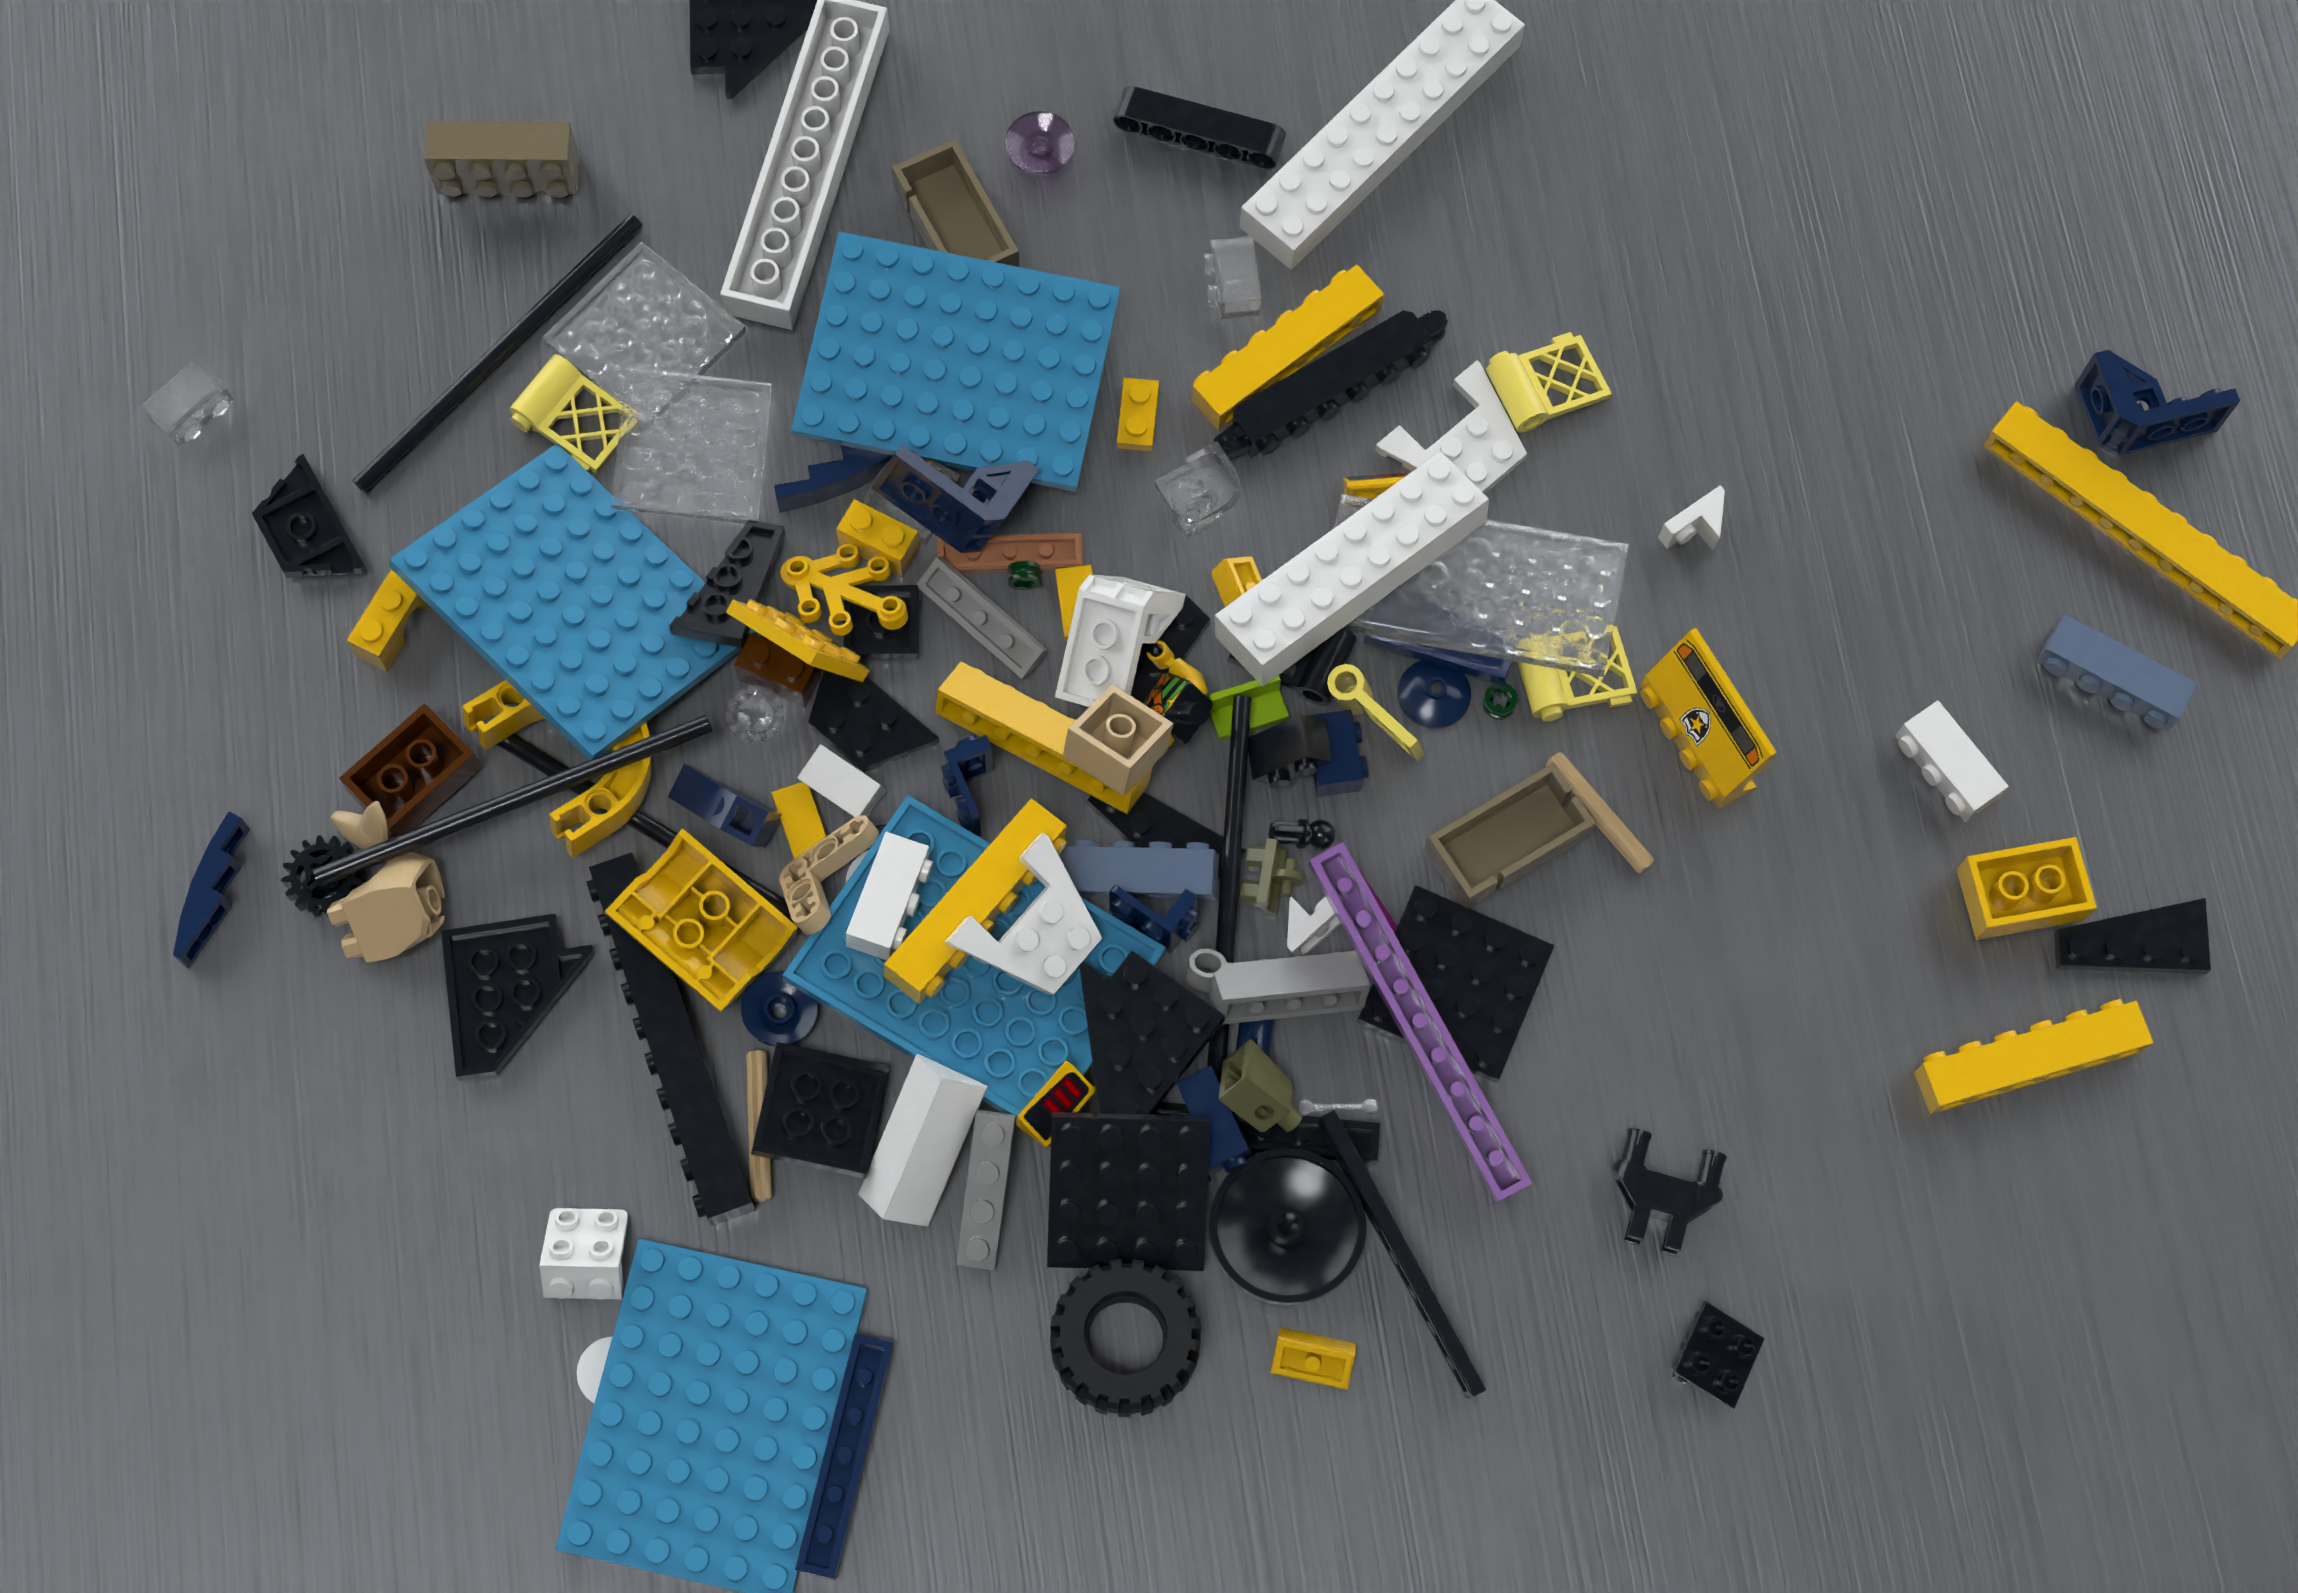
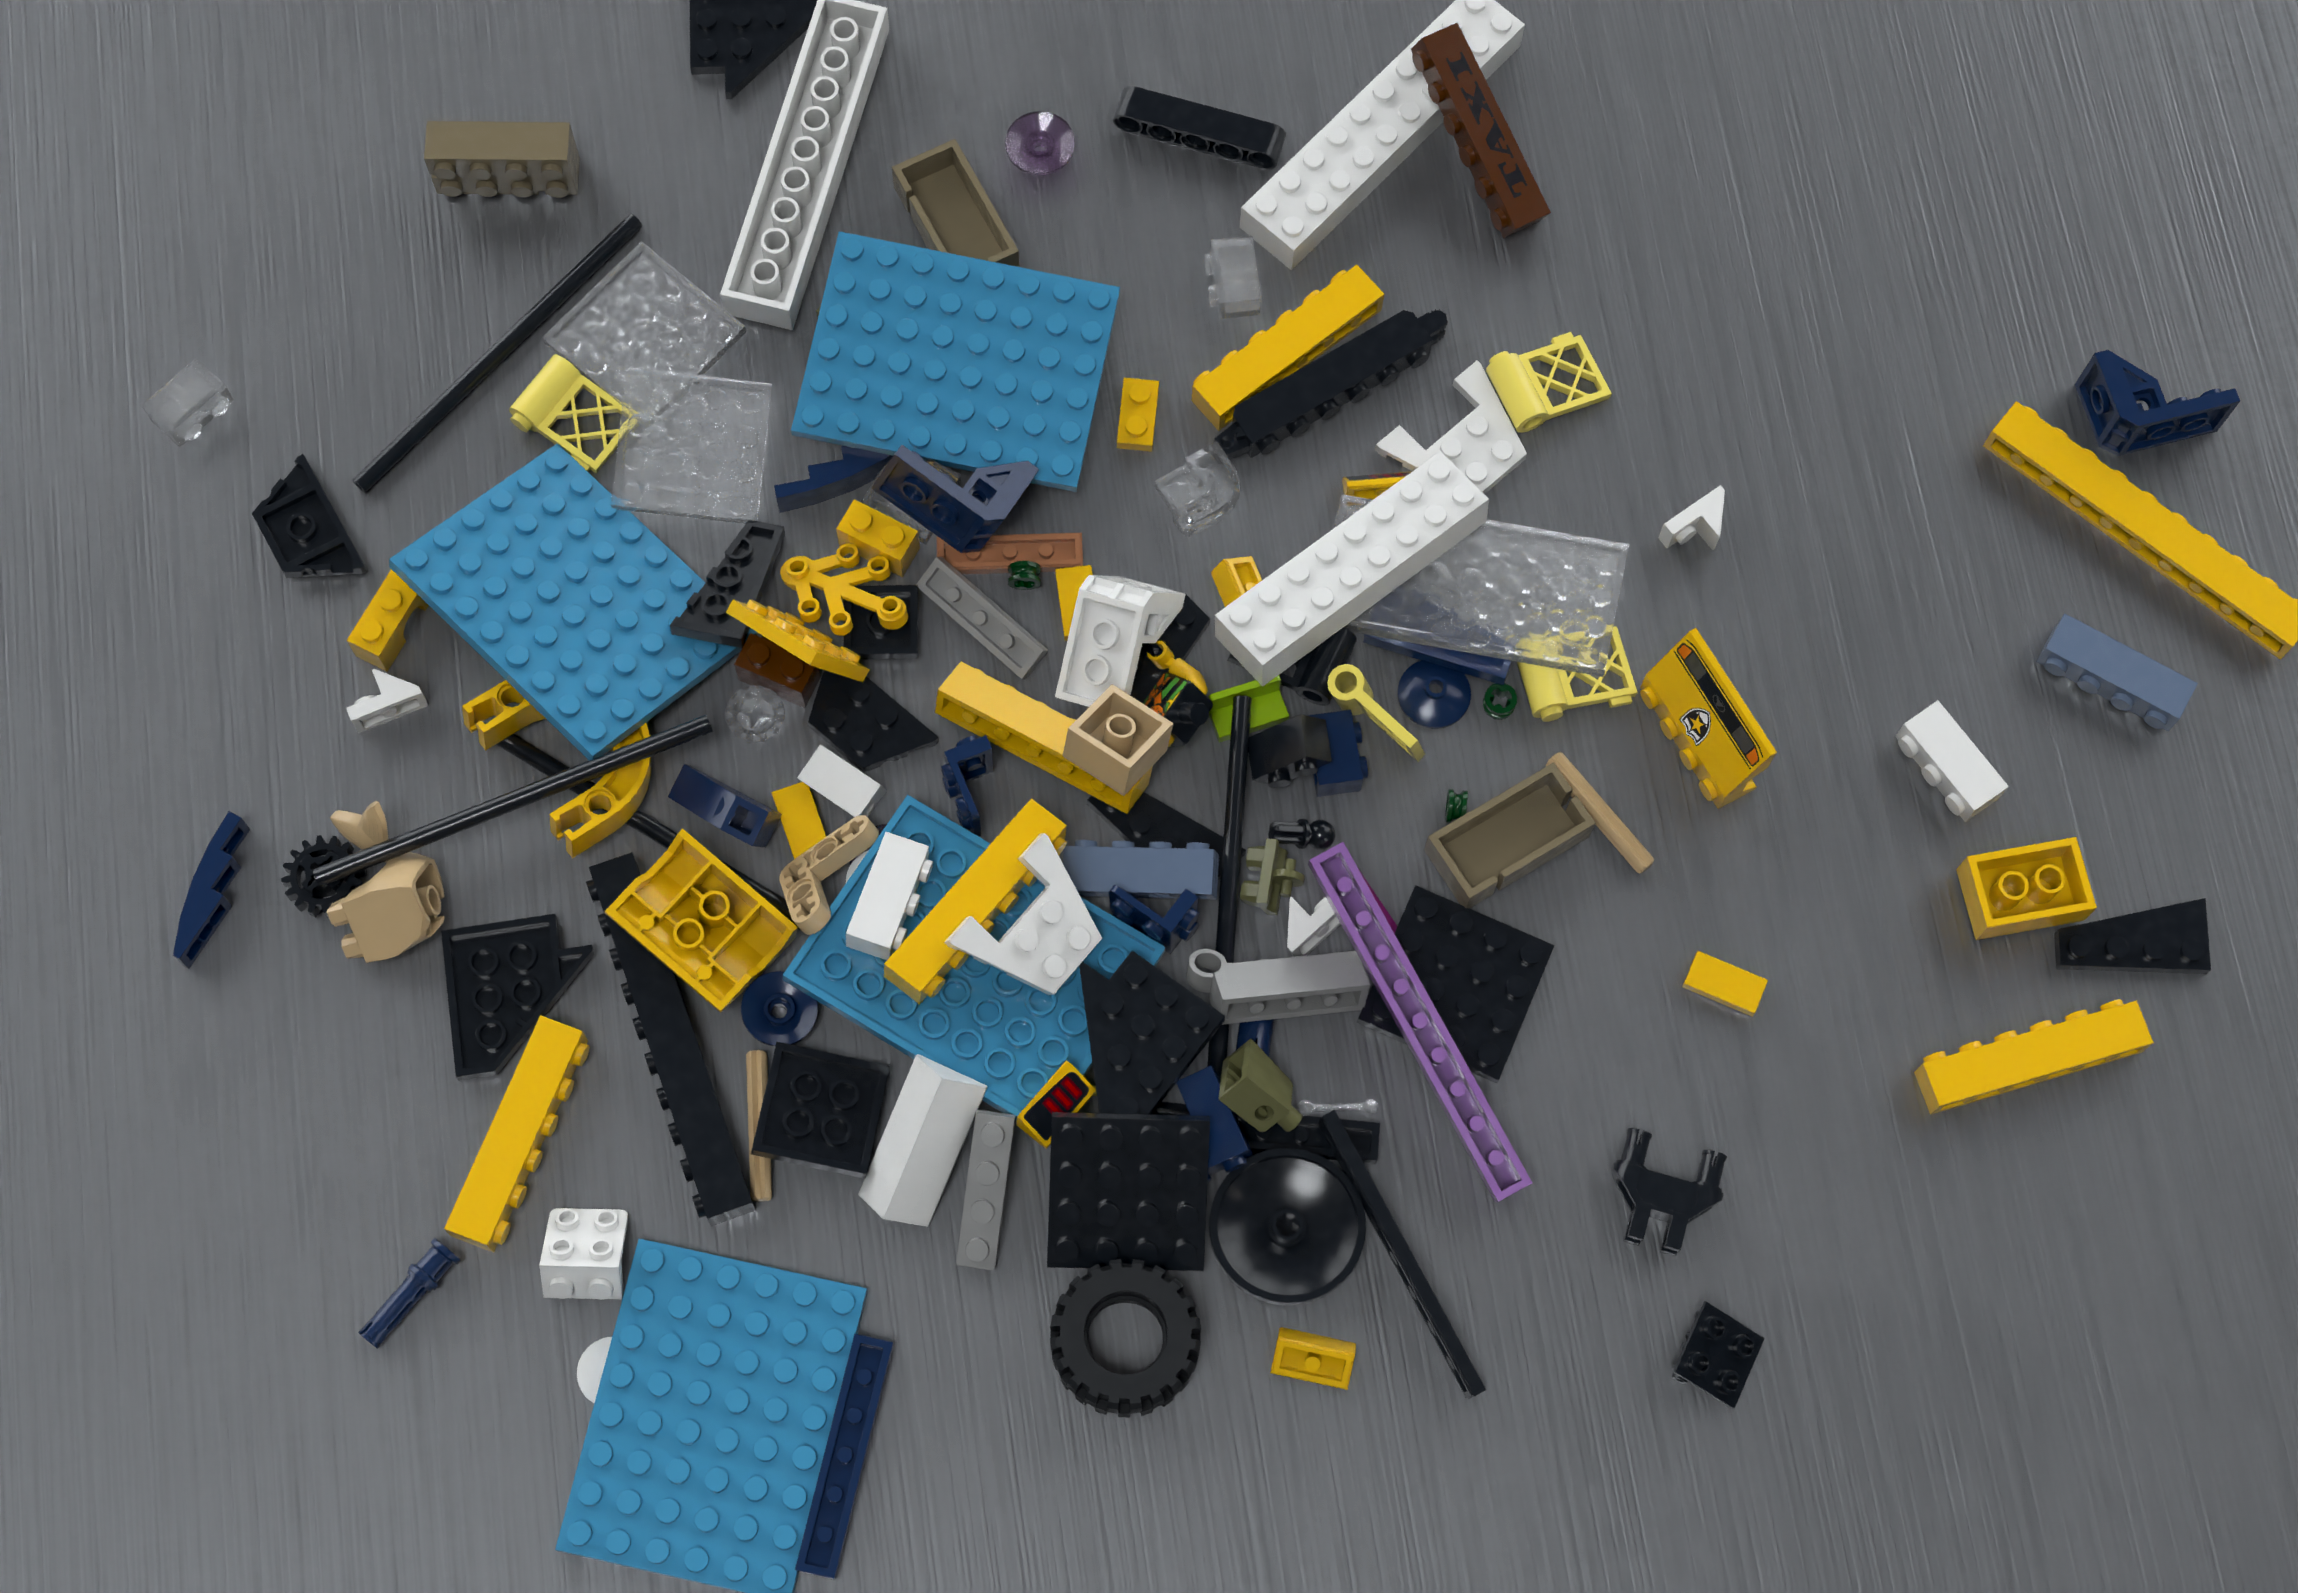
reddish brown brick [339,703,482,838] -> none
none -> white slope [346,669,429,733]
none -> dark blue pin [358,1237,461,1349]
none -> yellow brick [444,1015,590,1253]
none -> reddish brown brick [1411,23,1551,238]
none -> dark green bush [1445,789,1468,822]
none -> yellow tile [1682,950,1768,1017]

